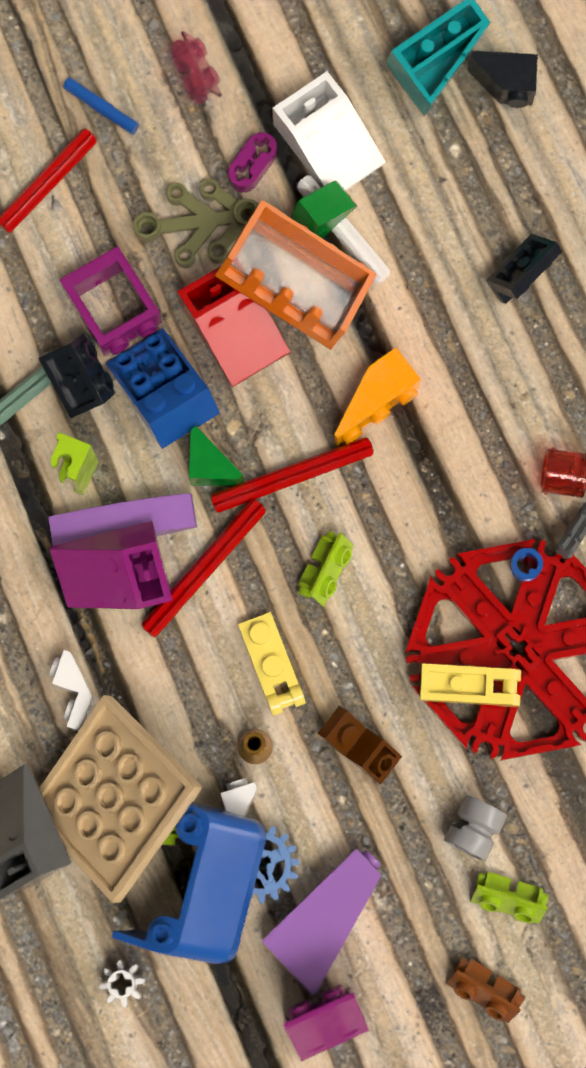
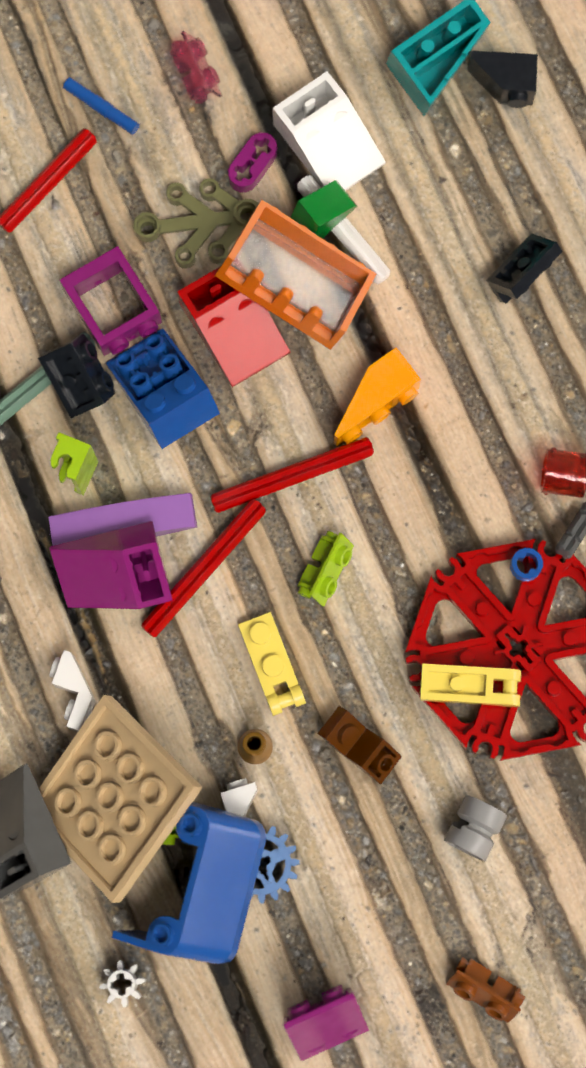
green slope [189,426,244,487] -> none
medium lavender slope [262,848,382,995] -> none
lime hinge [470,871,549,924] -> none

